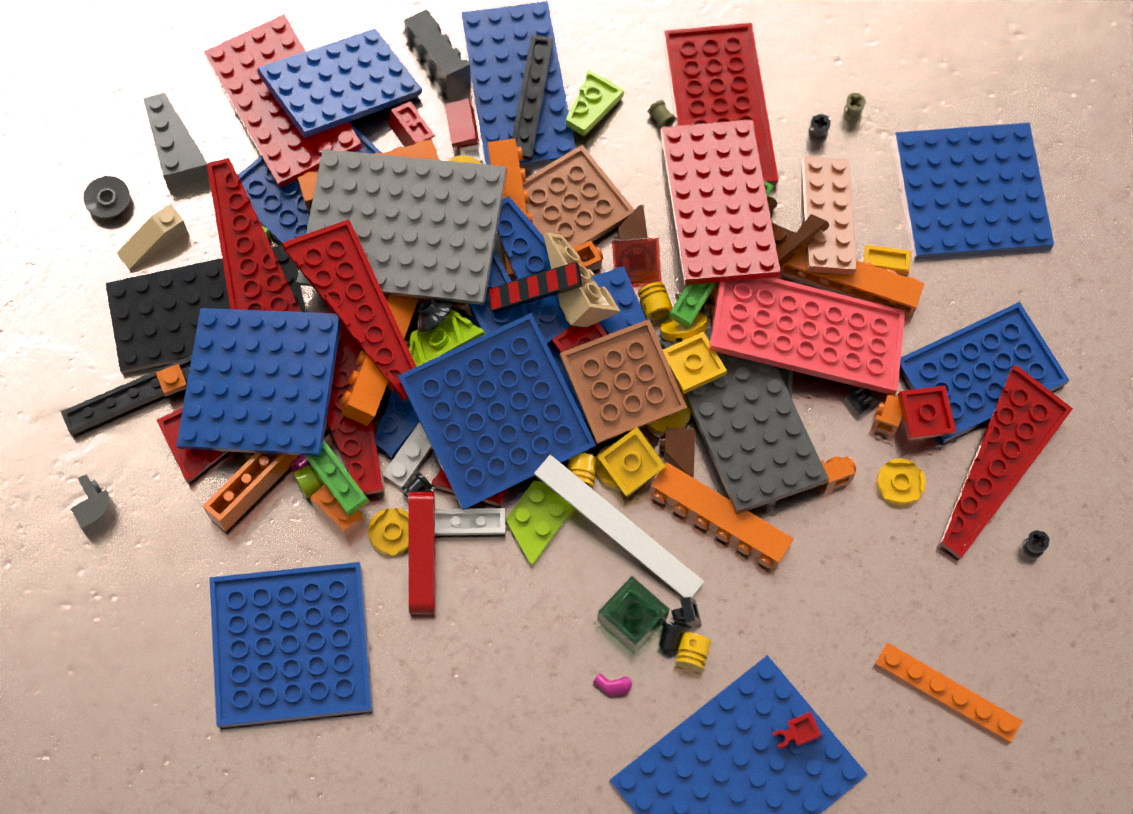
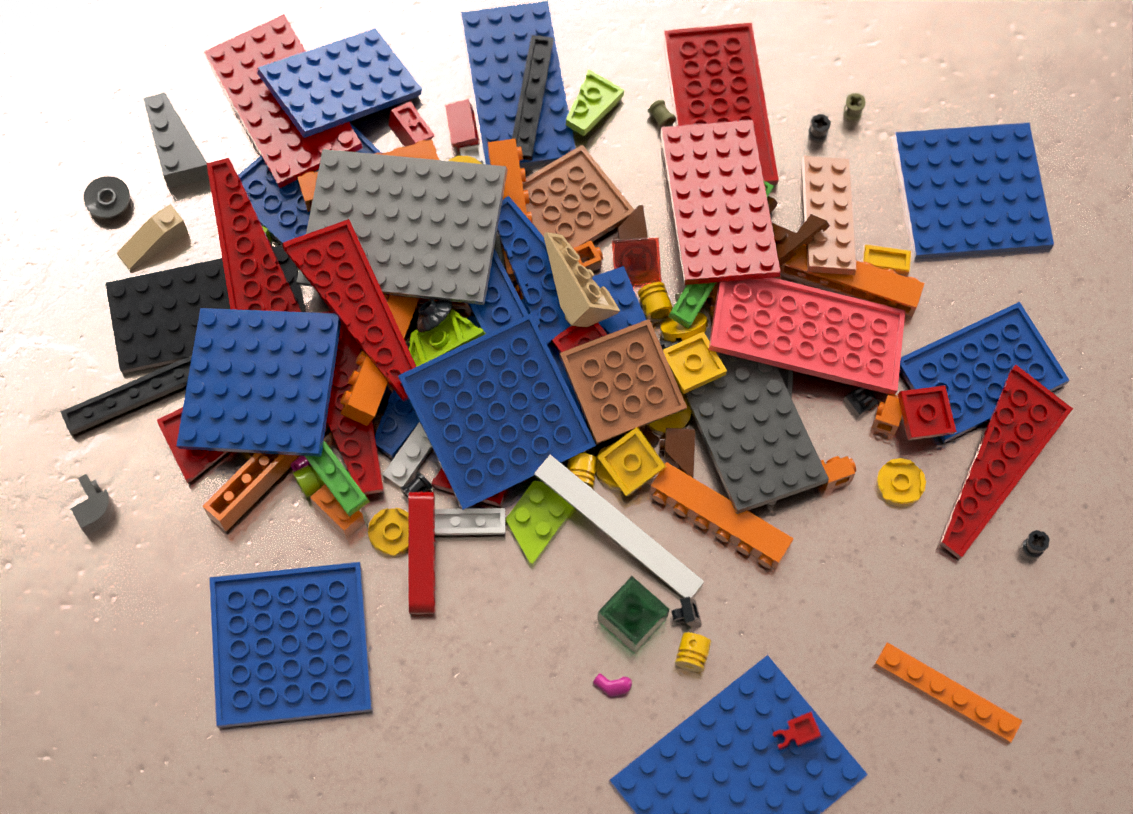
orange plate [156,364,187,397] -> none
dark grey wedge [402,9,471,99] -> none
tile [488,262,583,313] -> none
black bush [658,620,687,651] -> none

